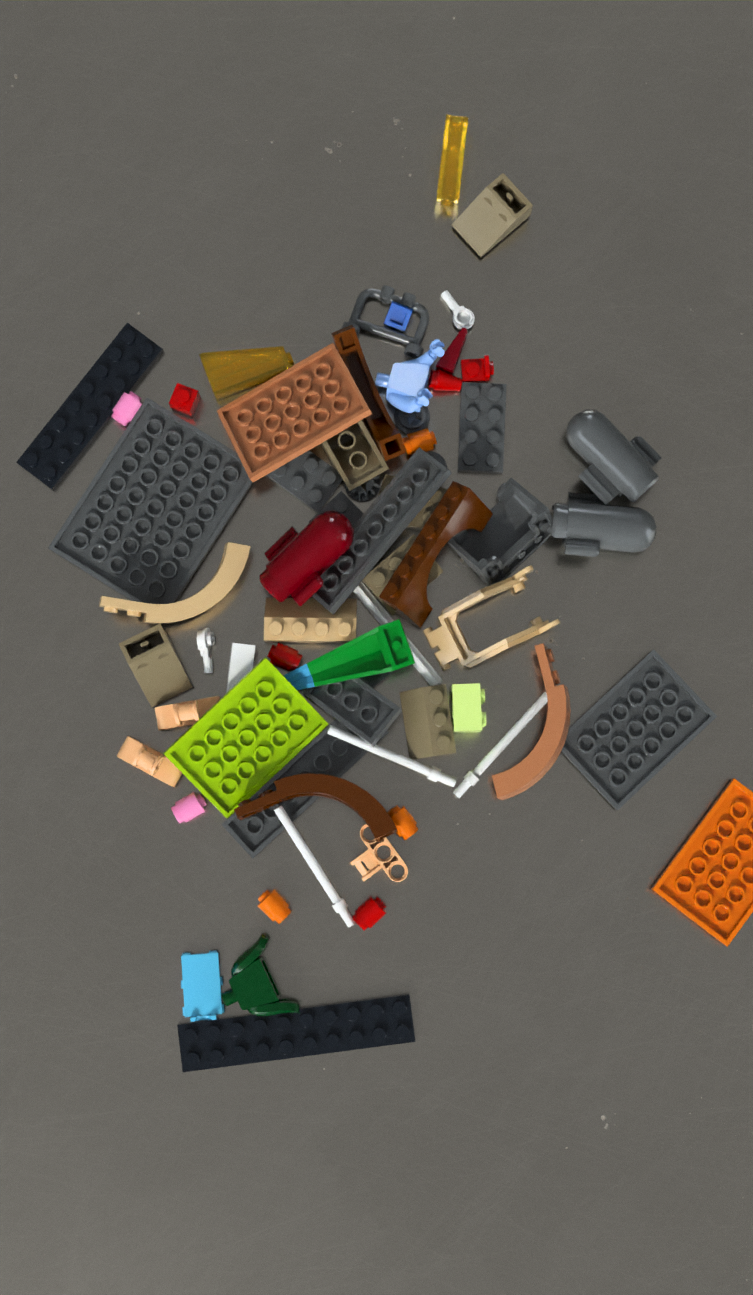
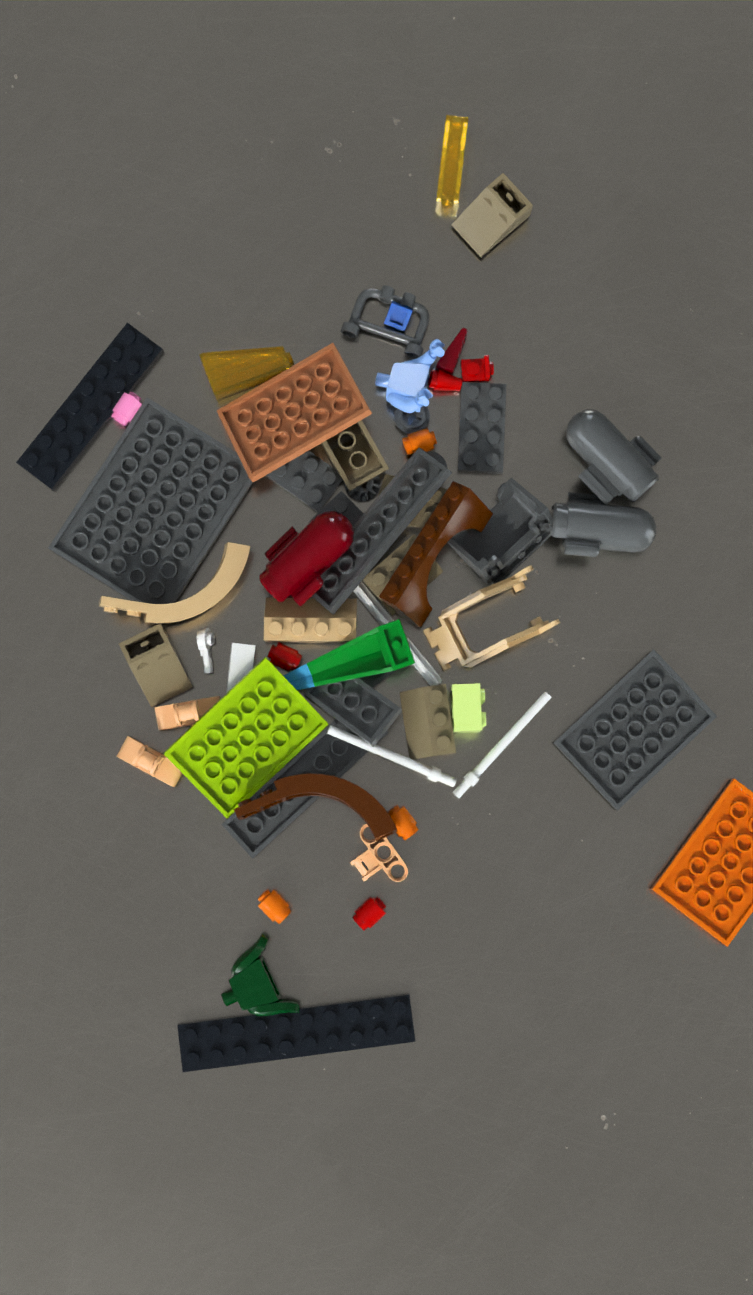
red brick [169,383,201,418] -> none
bright pink brick [171,792,207,823] -> none
medium azure piece [181,950,225,1022] -> none
white bar [274,805,356,928] -> none
reddish brown arch [331,325,407,461] -> none
white plate [441,290,475,330] -> none
nougat arch [492,643,571,800] -> none

